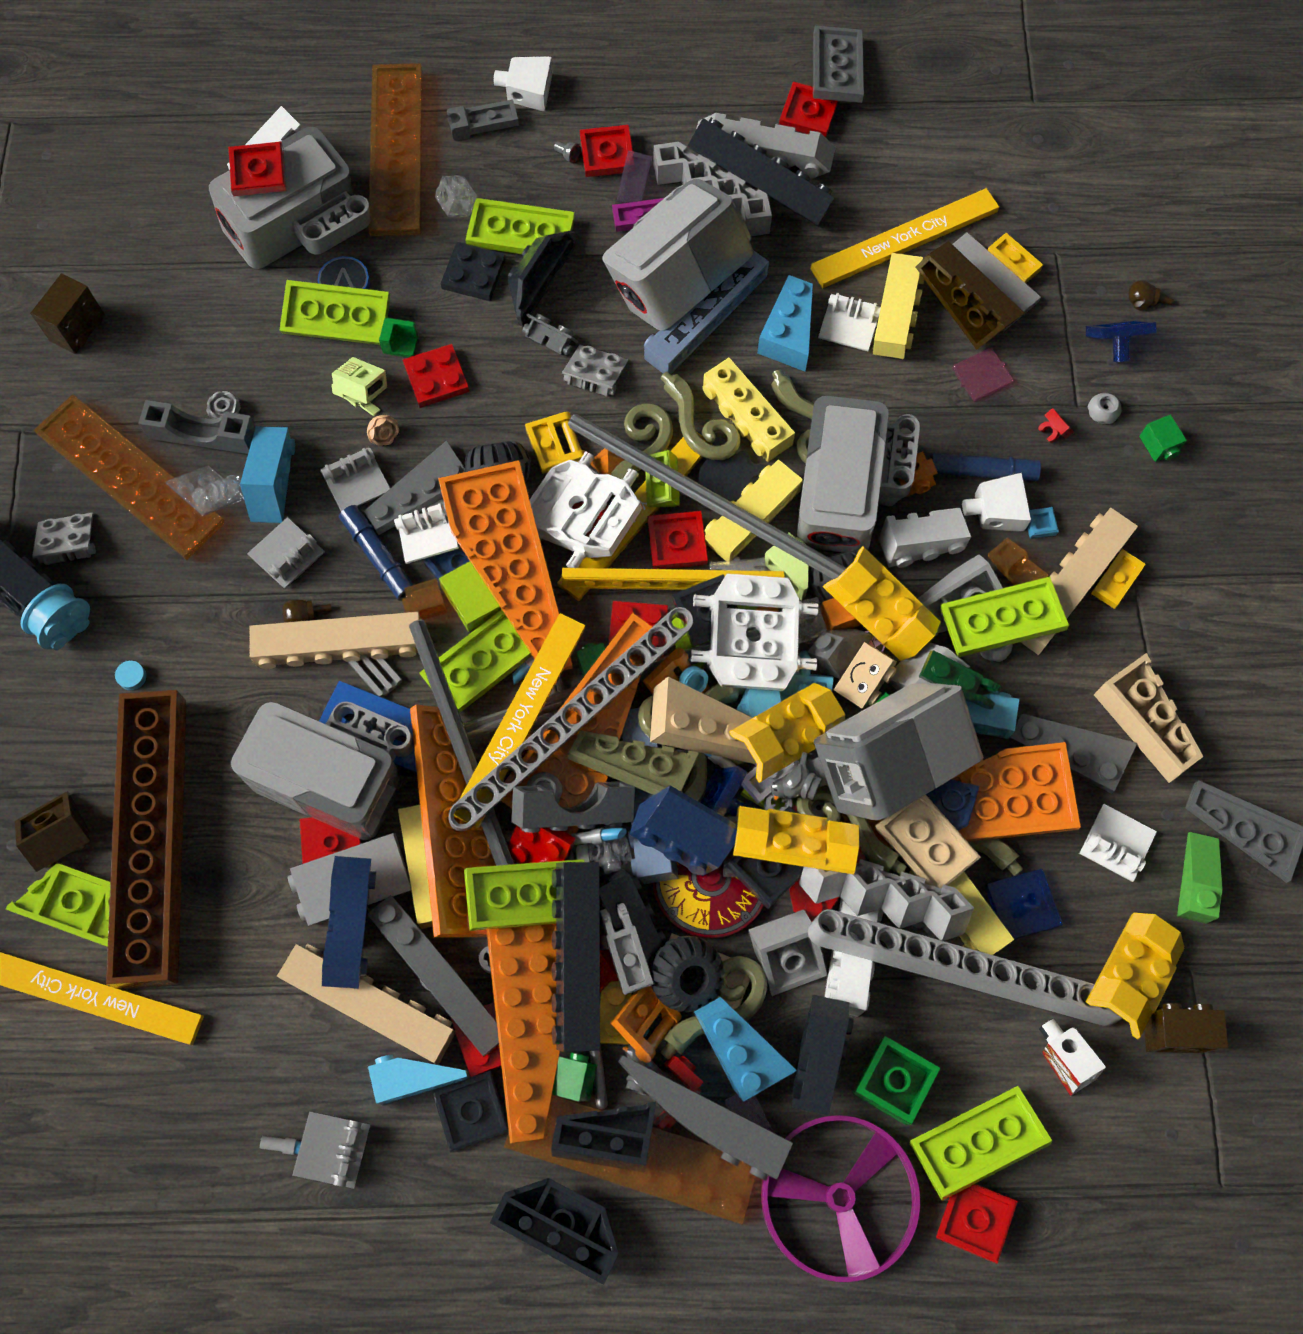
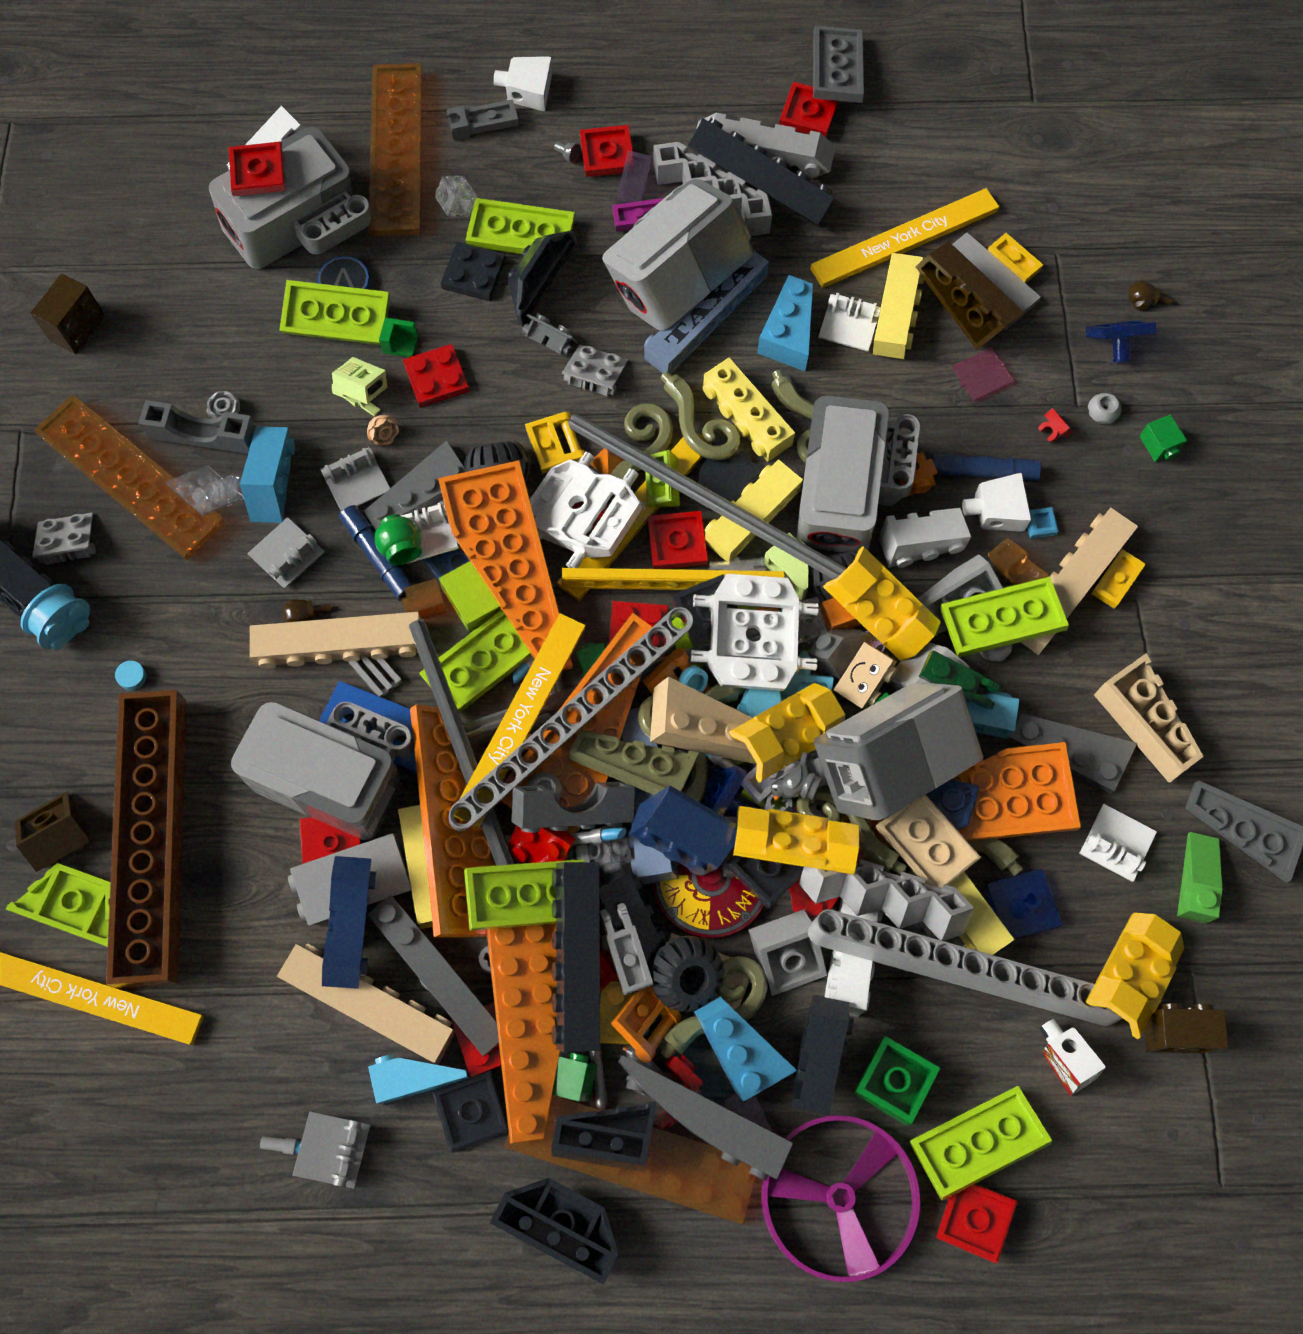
none -> green piece [375,514,422,566]

